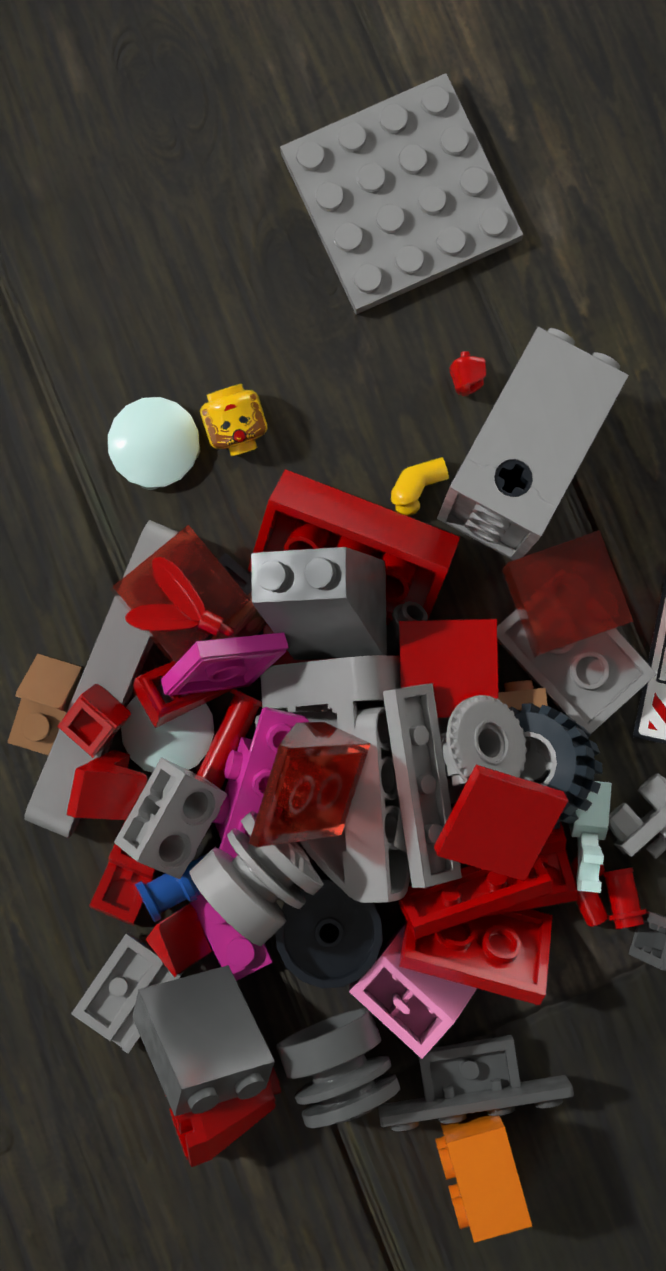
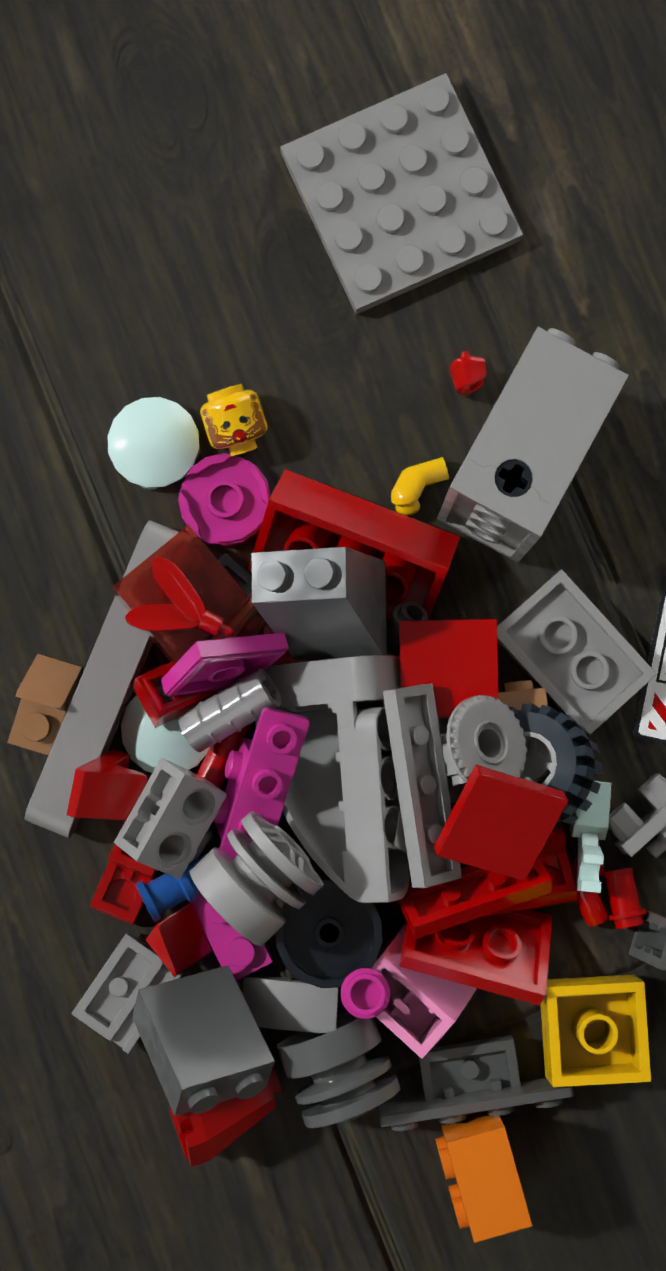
red slope [57,684,131,758] -> none
clear red slope [249,722,371,847] -> none
clear red brick [502,530,633,658] -> none
none -> dark pink tile [178,453,270,547]
none -> light grey axle [178,668,282,752]
none -> light grey slope [243,975,338,1033]
none -> dark pink plate [341,968,390,1019]
none -> yellow brick [541,974,651,1087]

